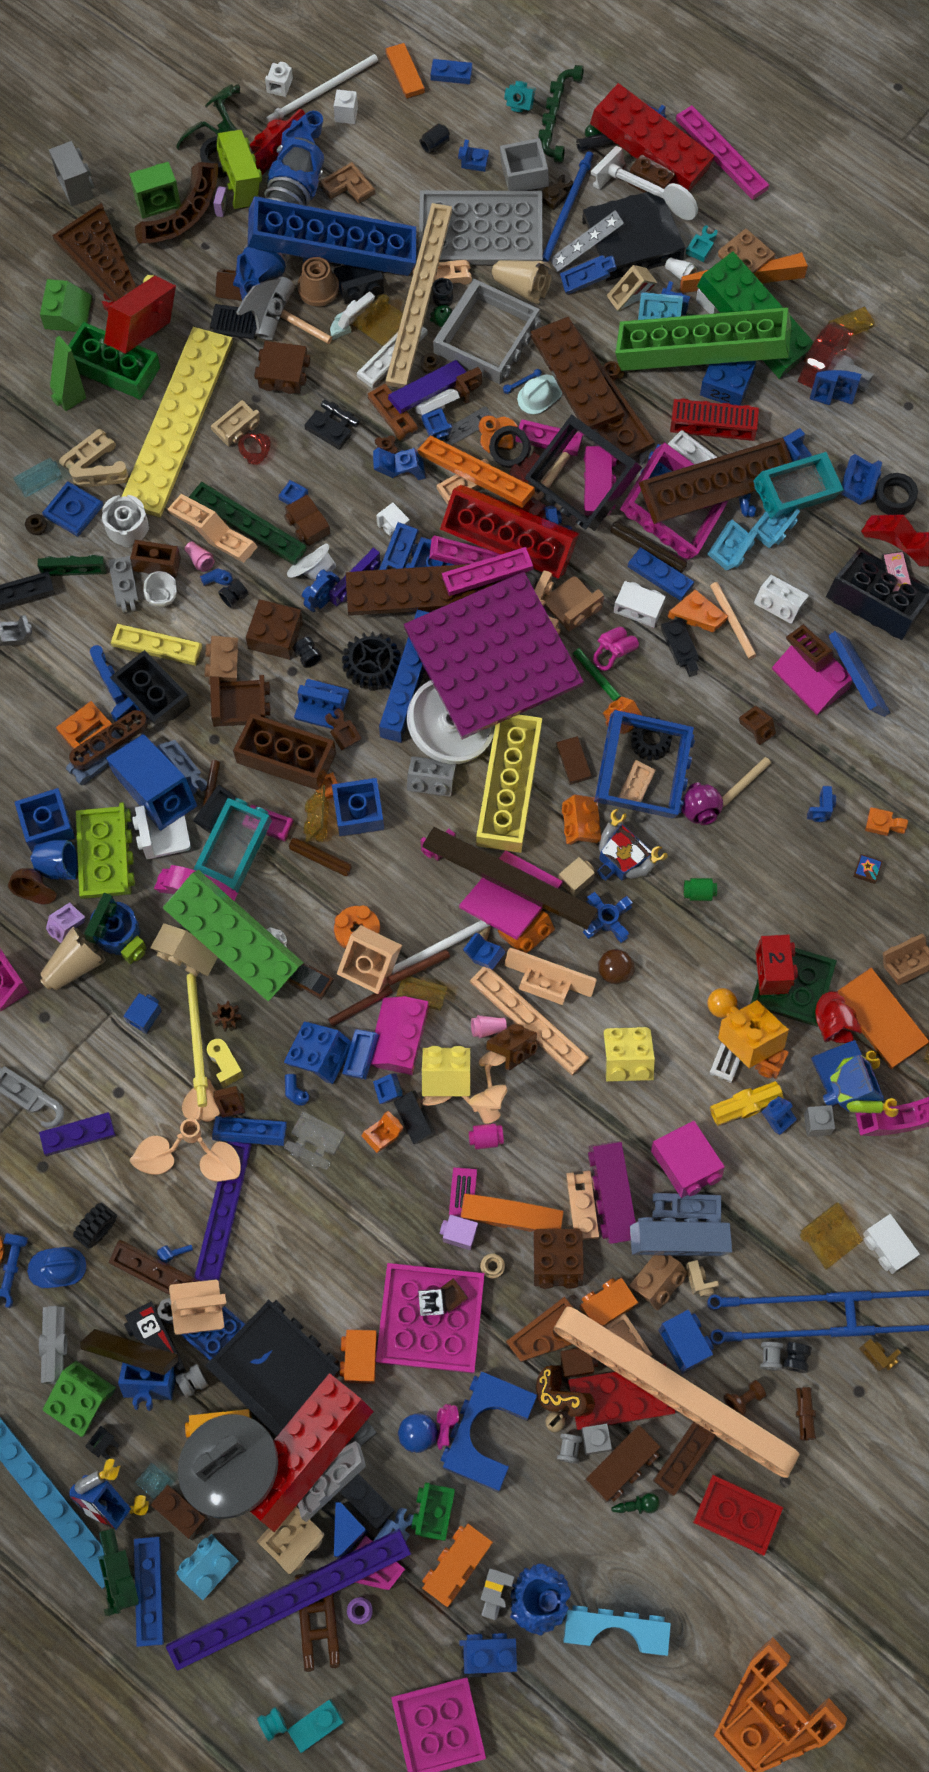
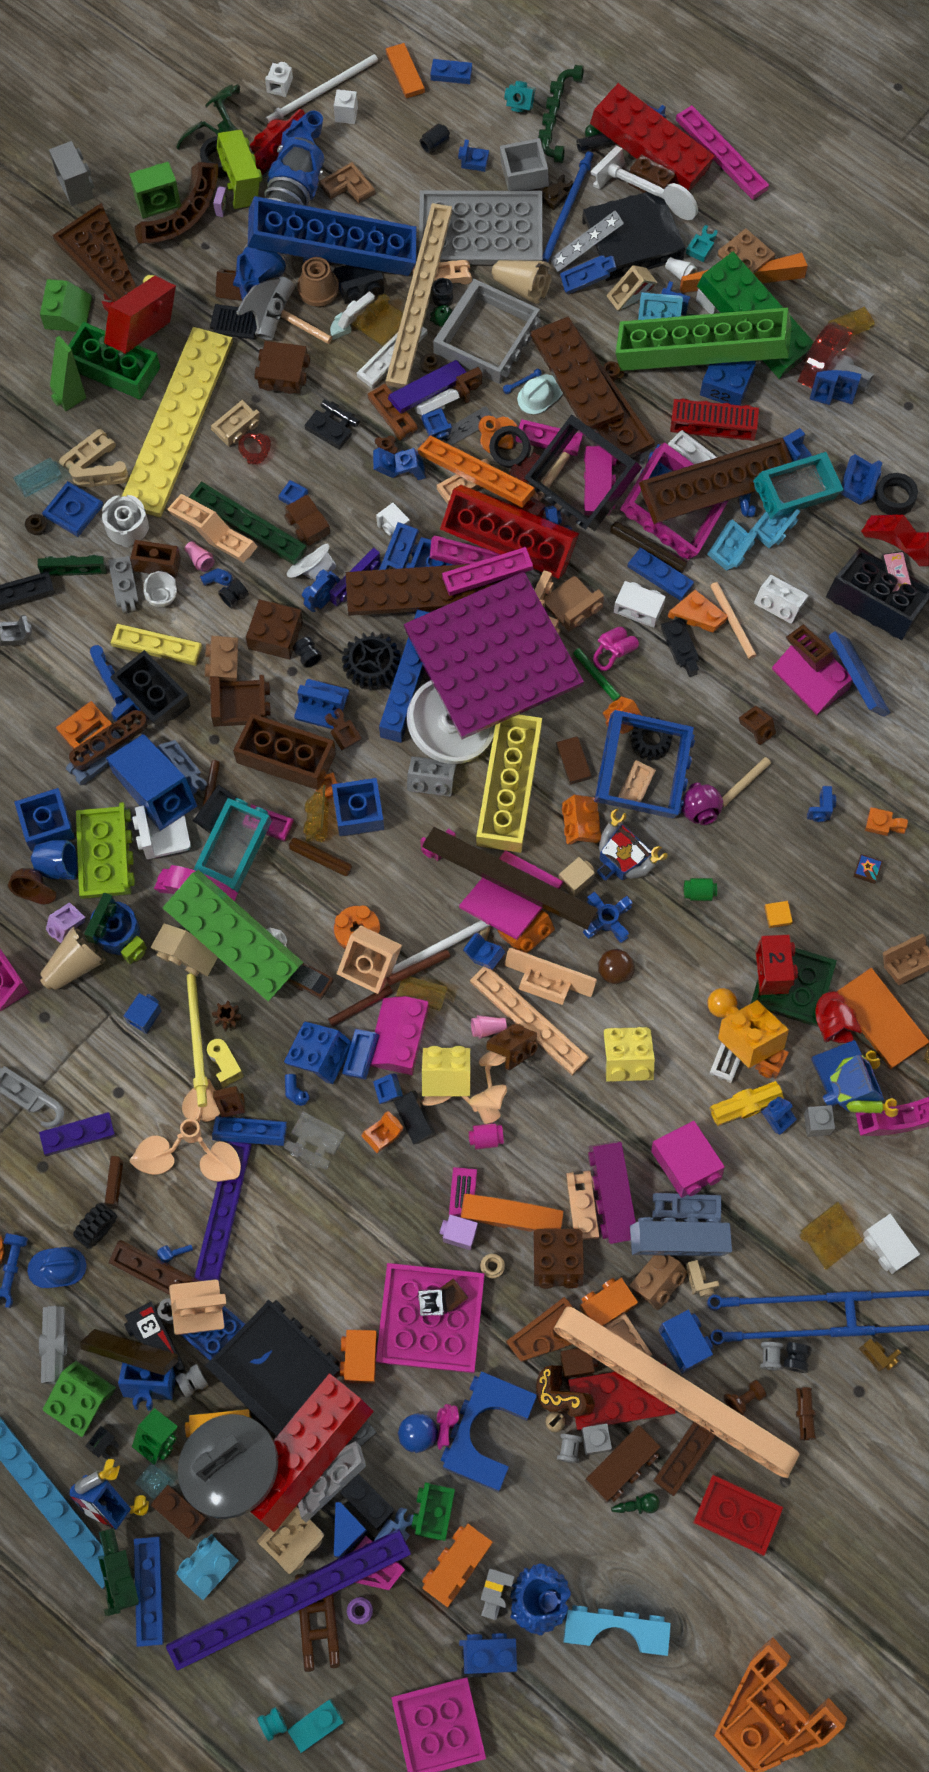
none -> reddish brown tile [104,1156,124,1209]
none -> green brick [132,1408,178,1465]
none -> light orange tile [764,901,793,928]

